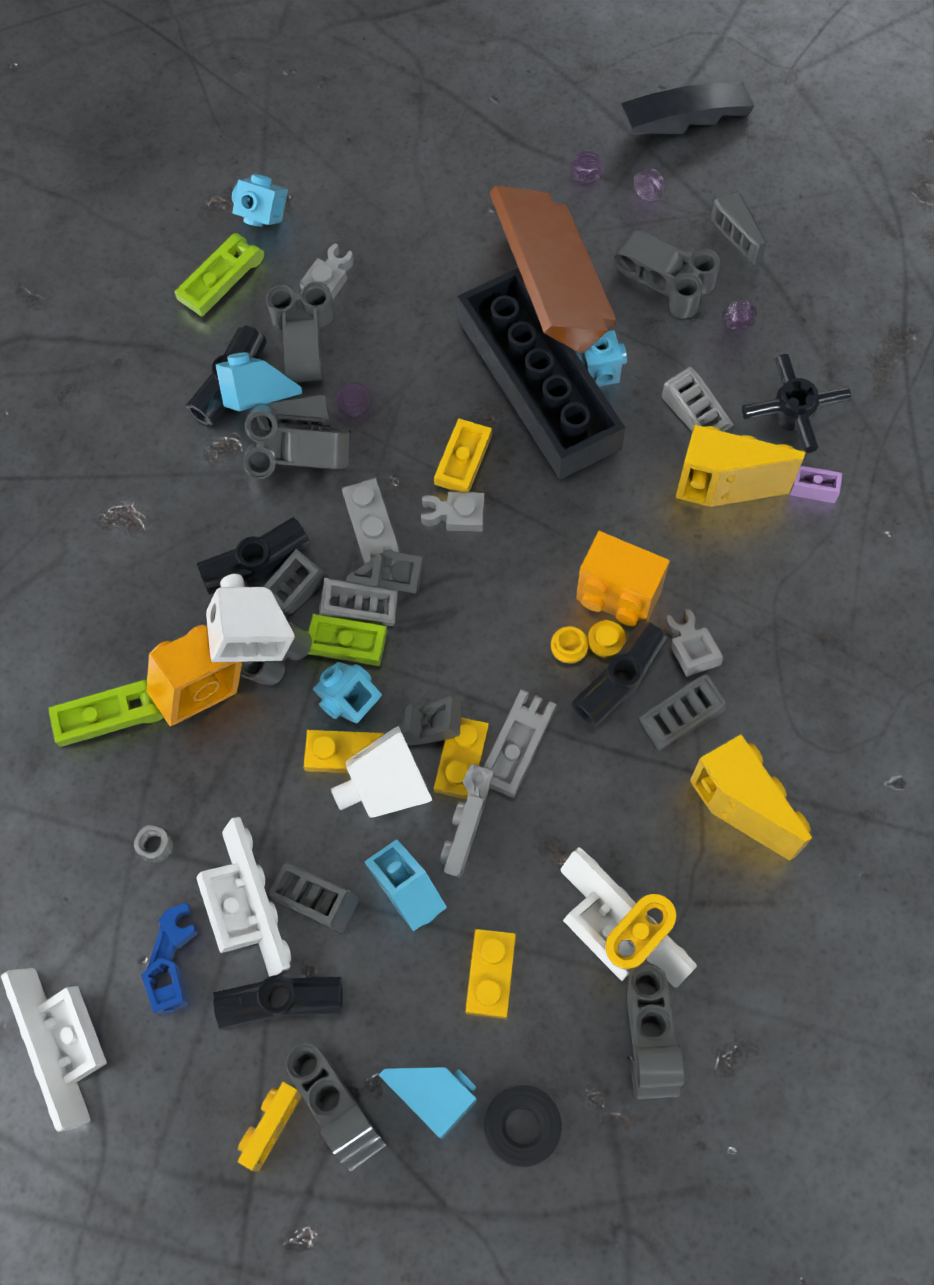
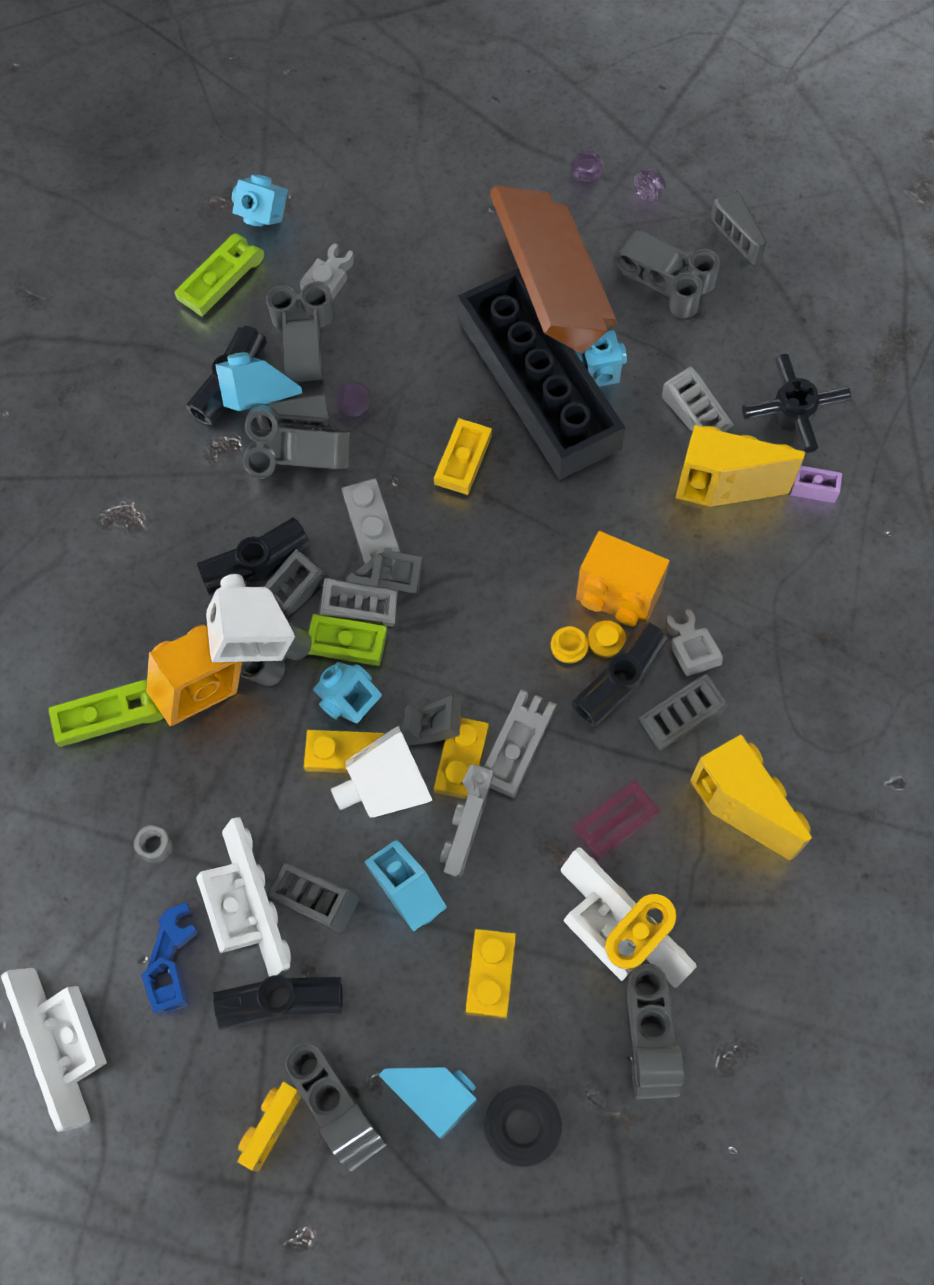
light grey plate [421,492,484,532] -> none
black slope [618,82,754,134] -> none
clear purple plate [722,301,757,329] -> none
none -> clear pink tile [573,780,660,861]

